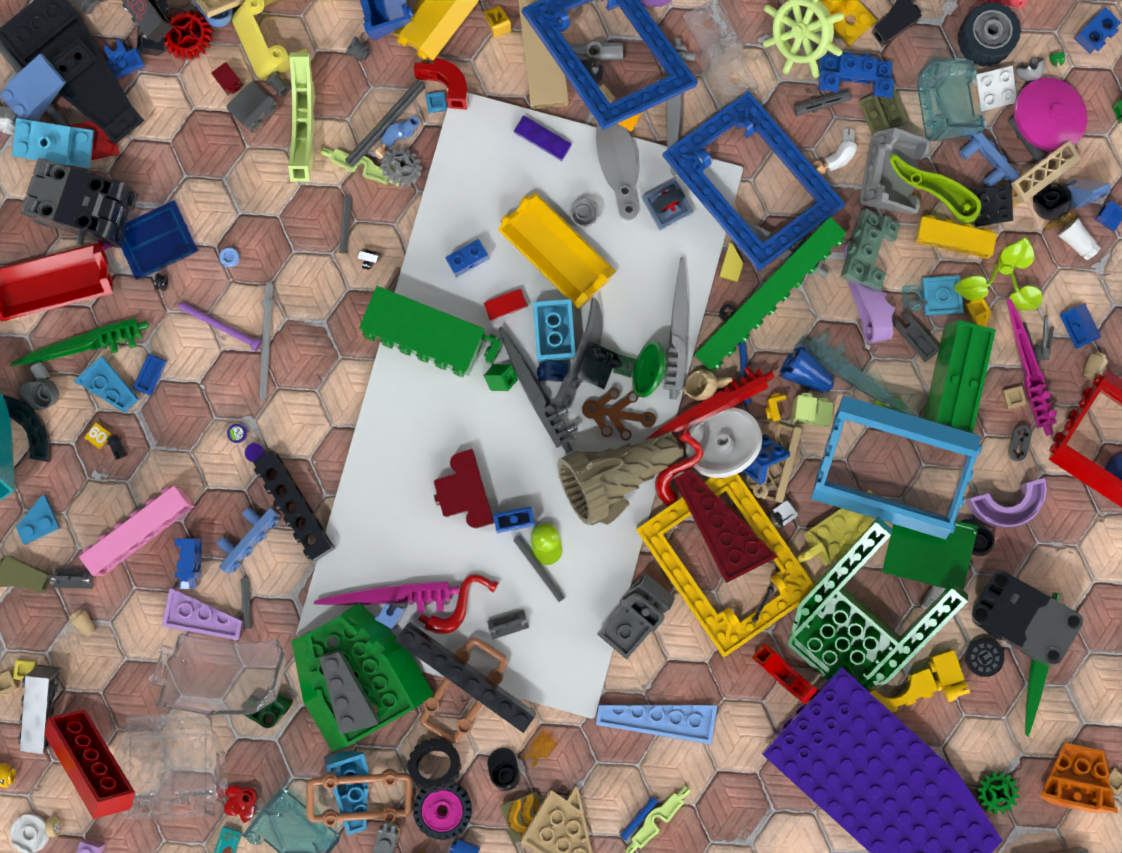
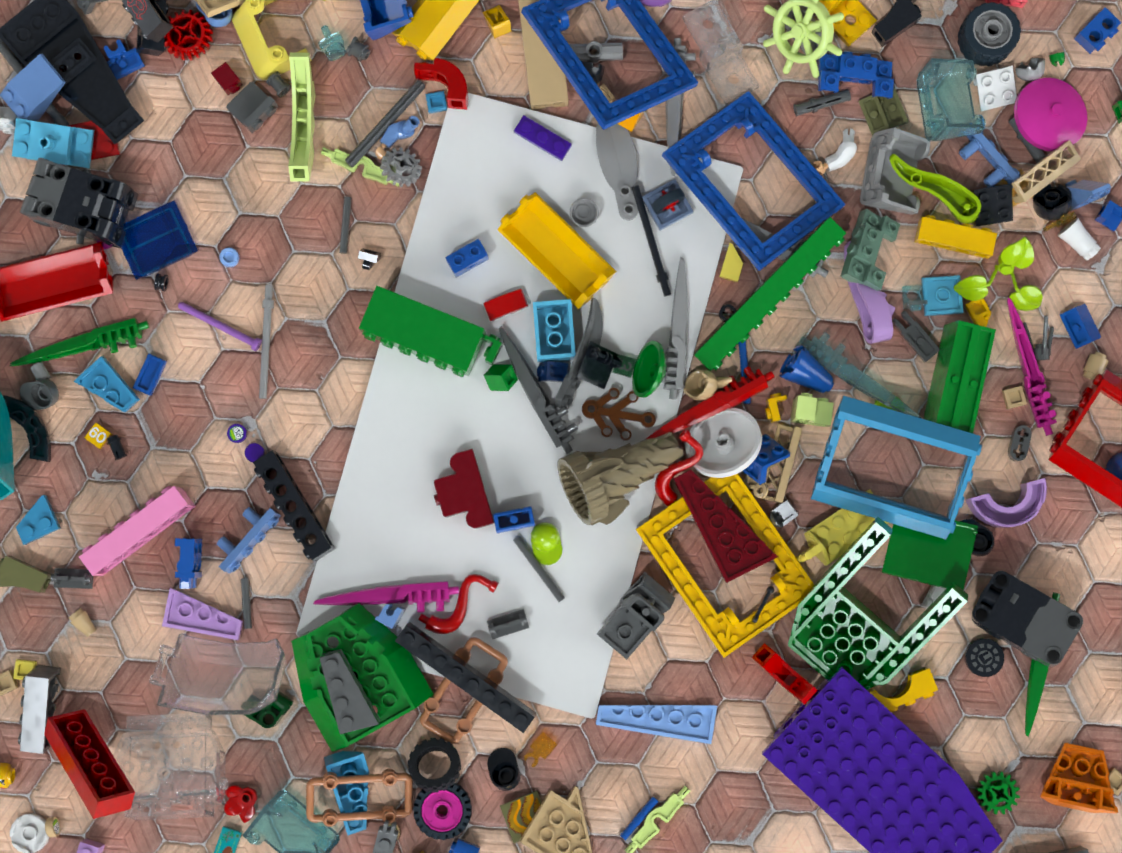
yellow hinge [928,649,970,702] -> none
none -> clear light blue piece [318,25,346,61]
none -> black bar [631,185,671,297]

